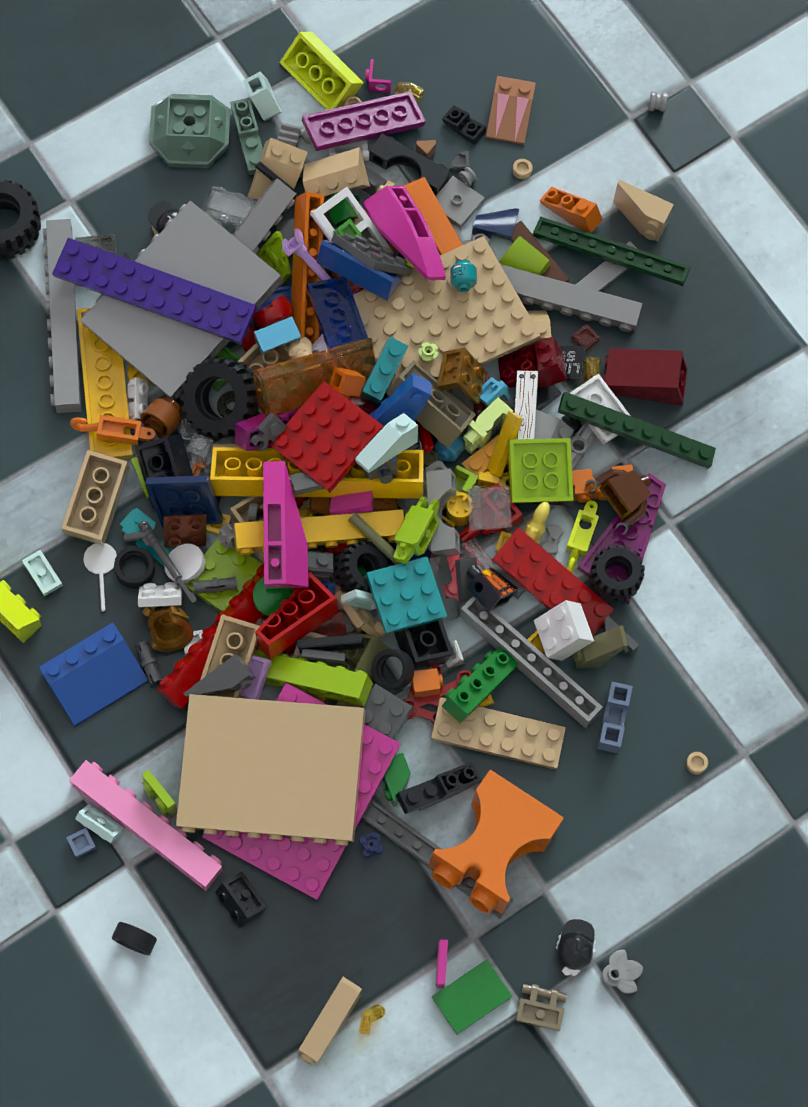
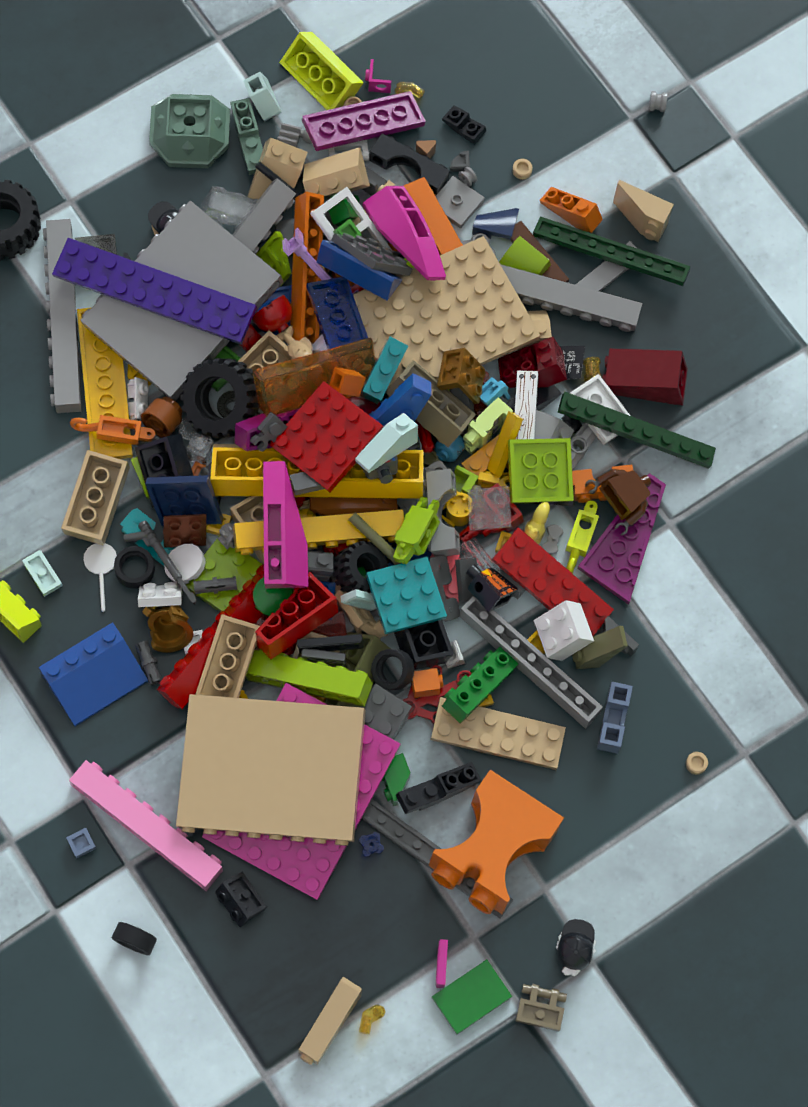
light aqua plate [75,804,124,843] -> none
lime plate [141,769,177,818] -> none
dark grey slope [184,654,256,698] -> none
lavender tile [240,655,272,700] -> none
dark grey tile [248,503,260,522] -> none
medium azure hinge [254,317,301,355] -> none
dark pink tile [330,491,374,515] -> none
yellowish green plate [418,342,438,362] -> none
teal head [450,260,477,292] -> none
nougat slope [486,76,536,145] -> none
clear red tile [571,324,600,352] -> none
black tyre [589,544,645,603] -> none
light grey plate [602,950,643,994] -> none

